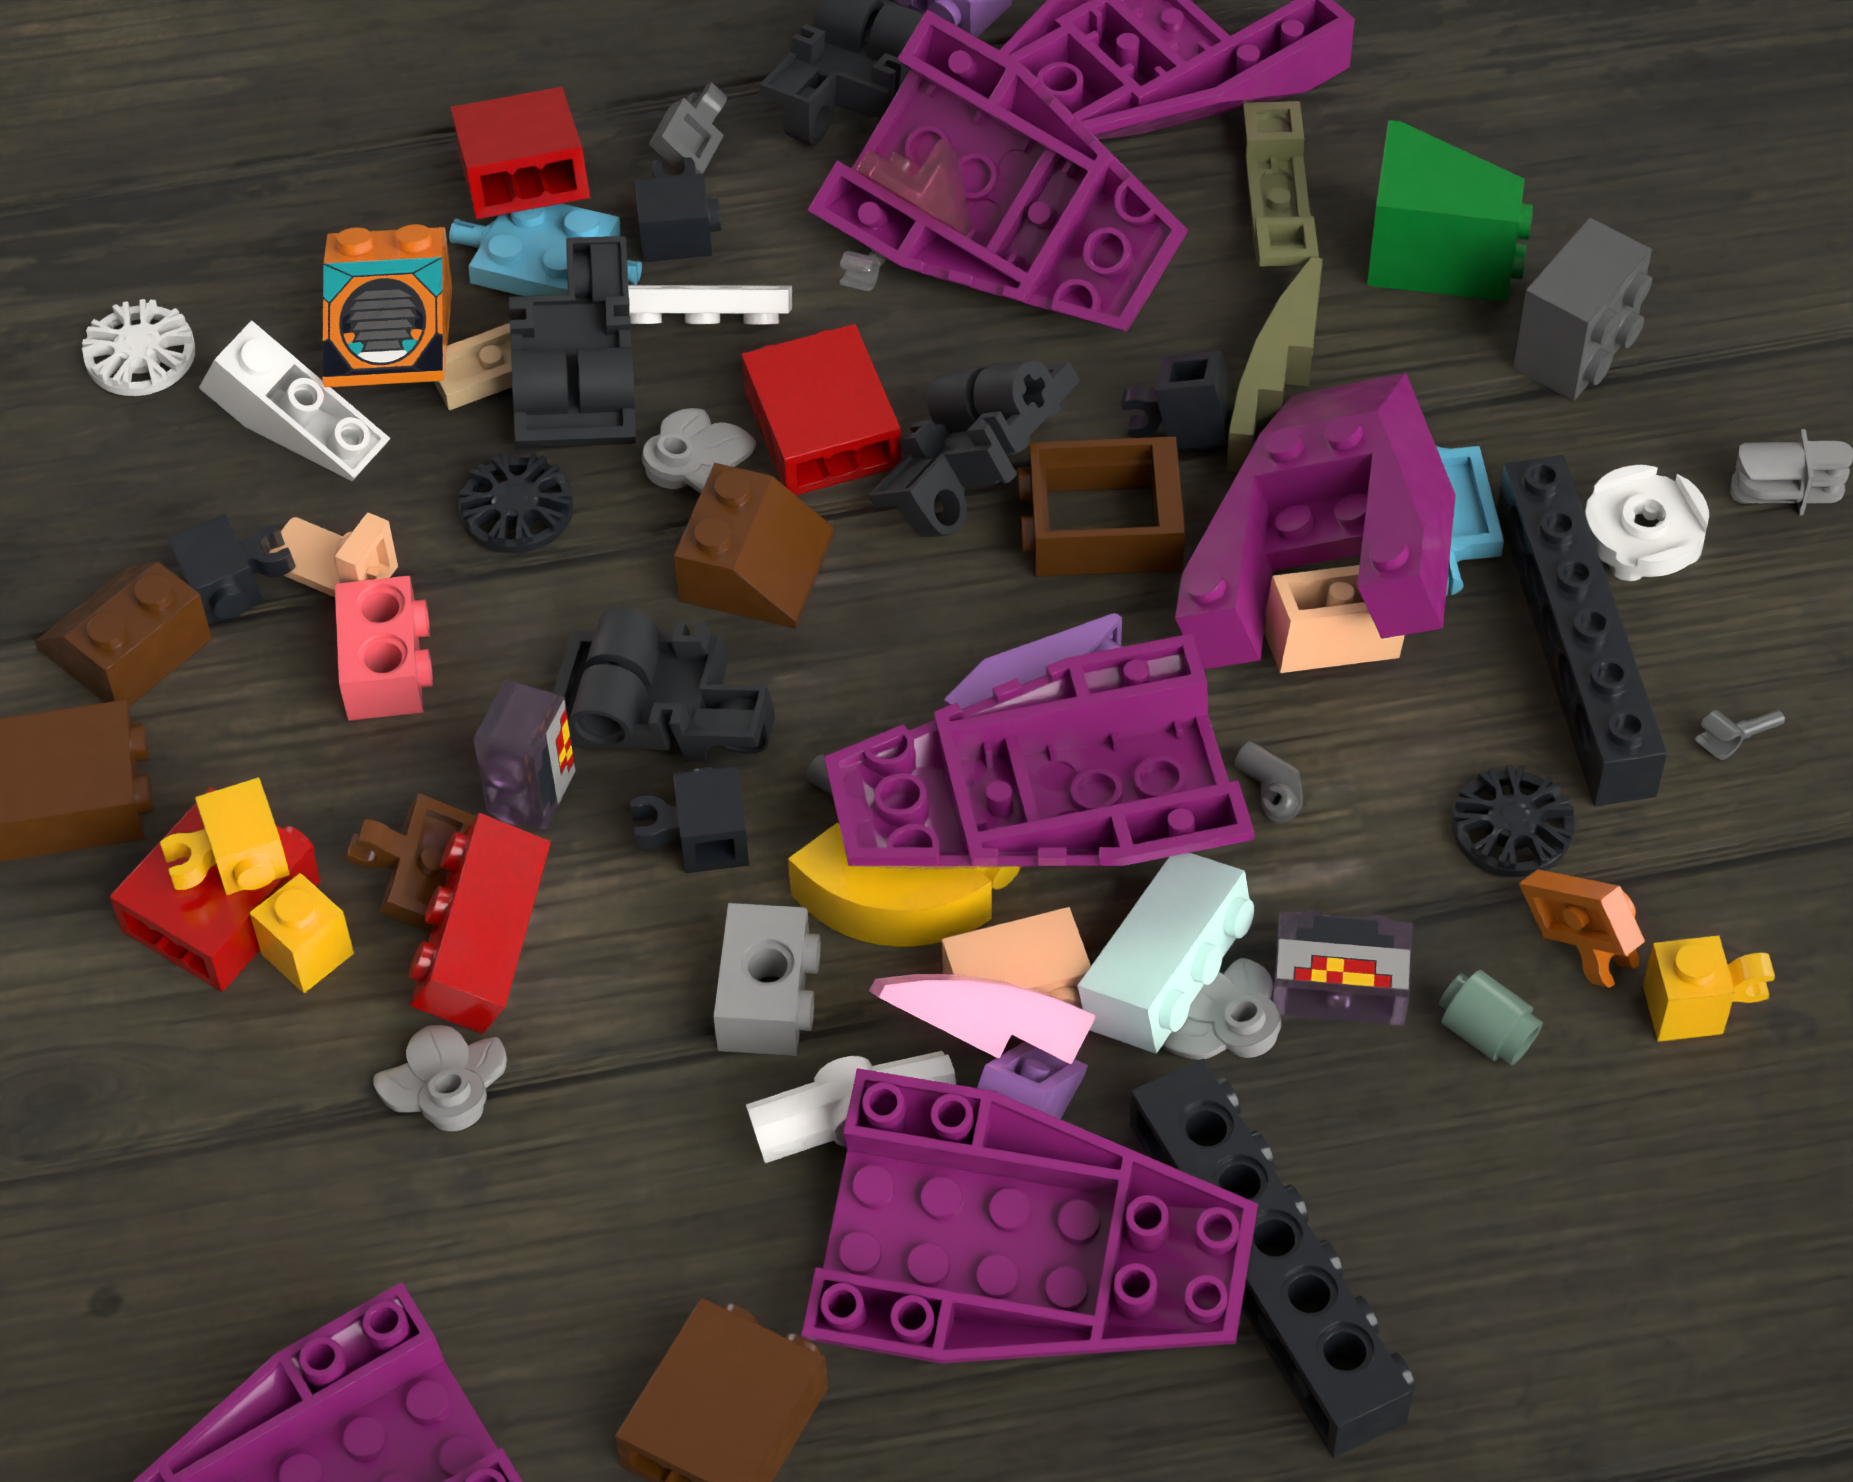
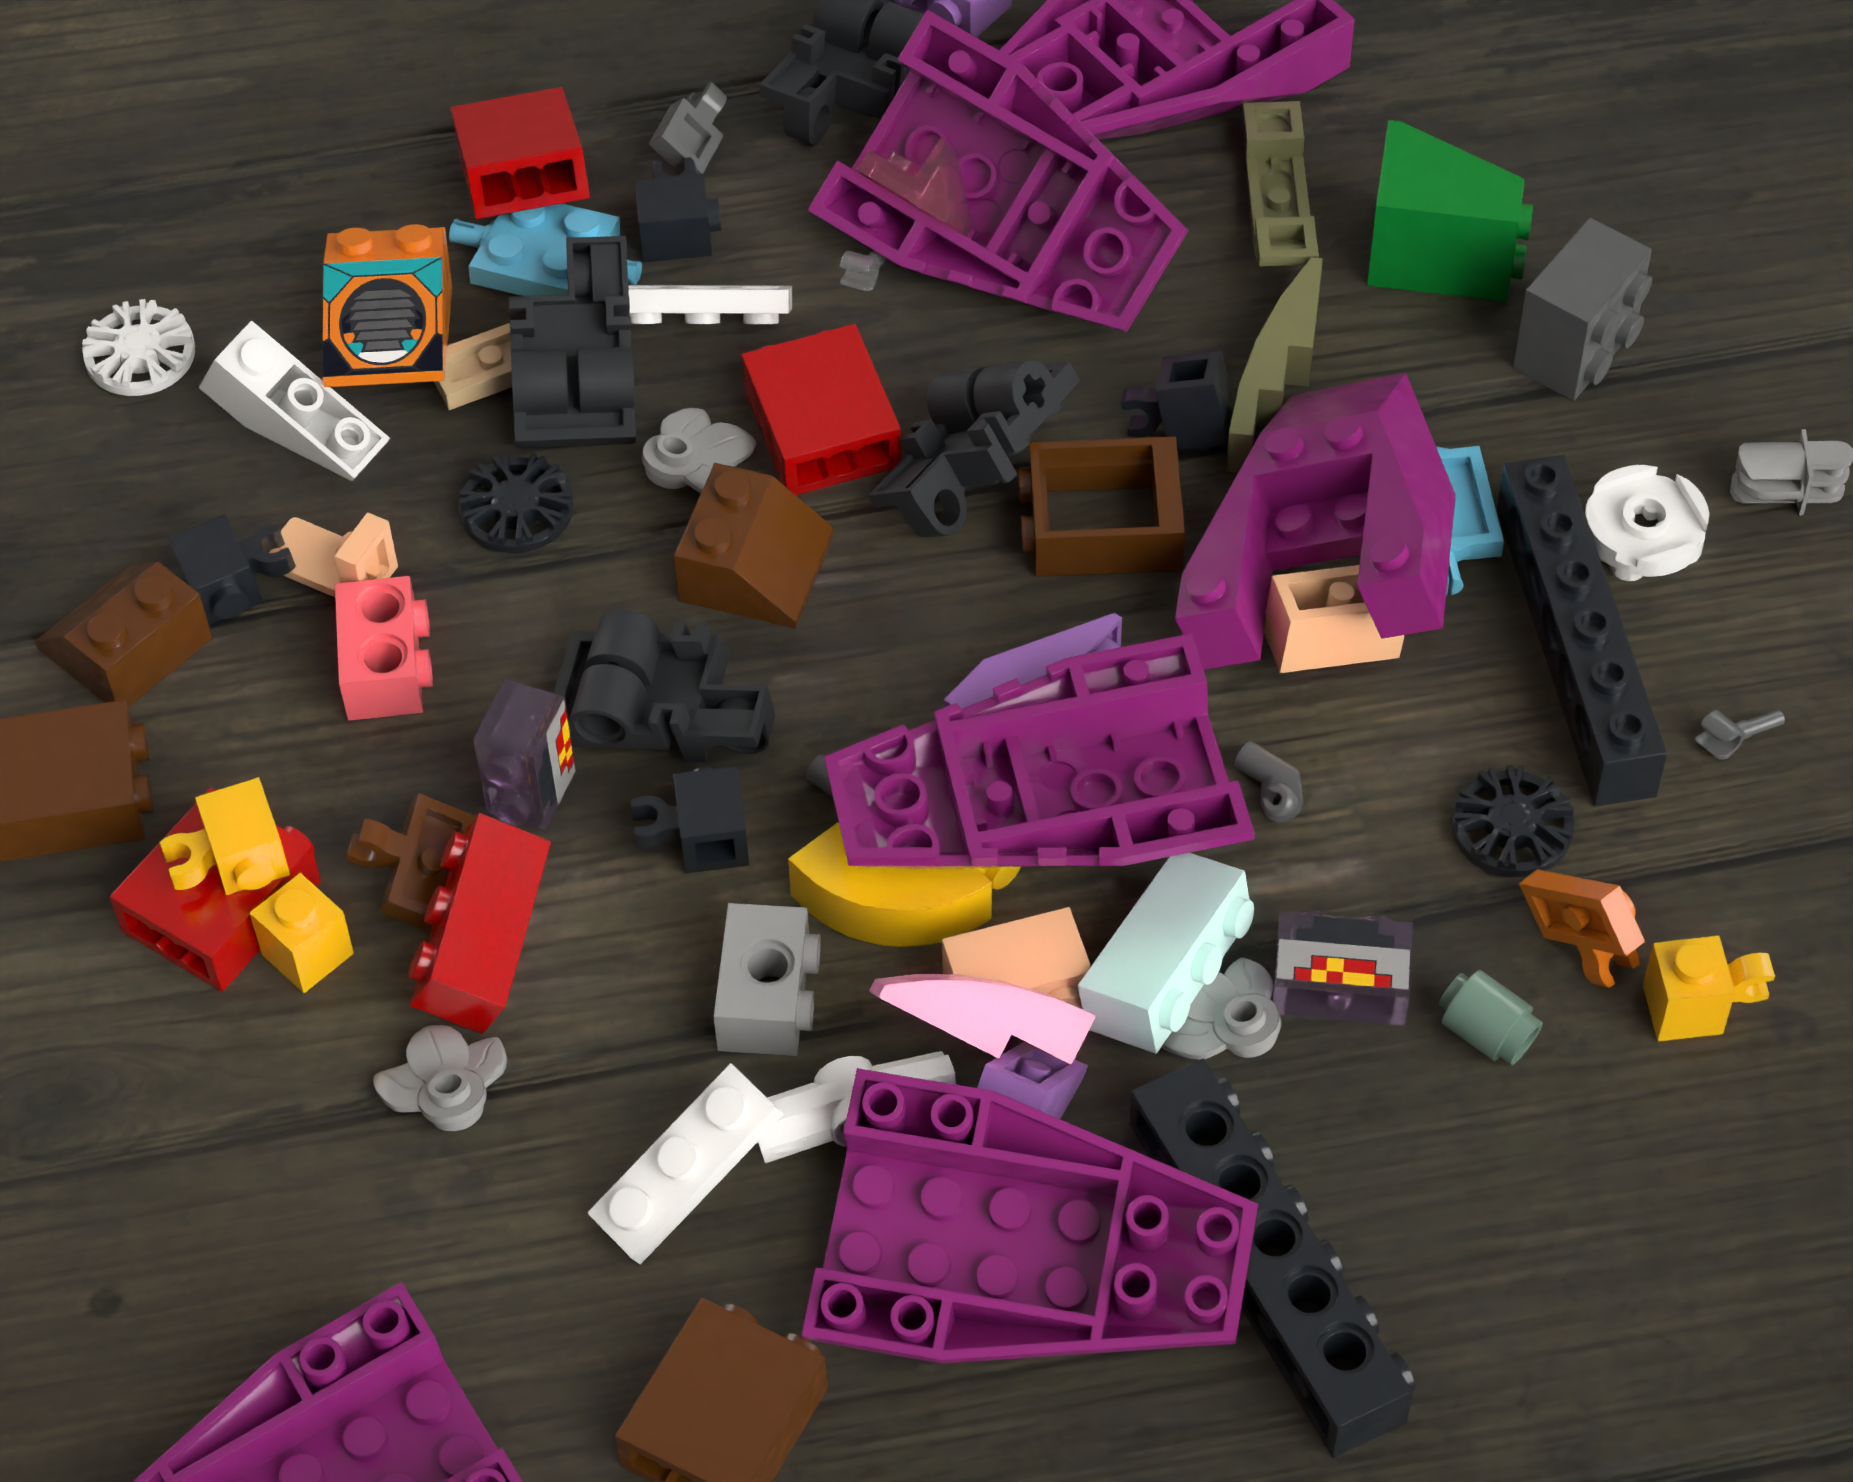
none -> white plate [588,1063,784,1265]

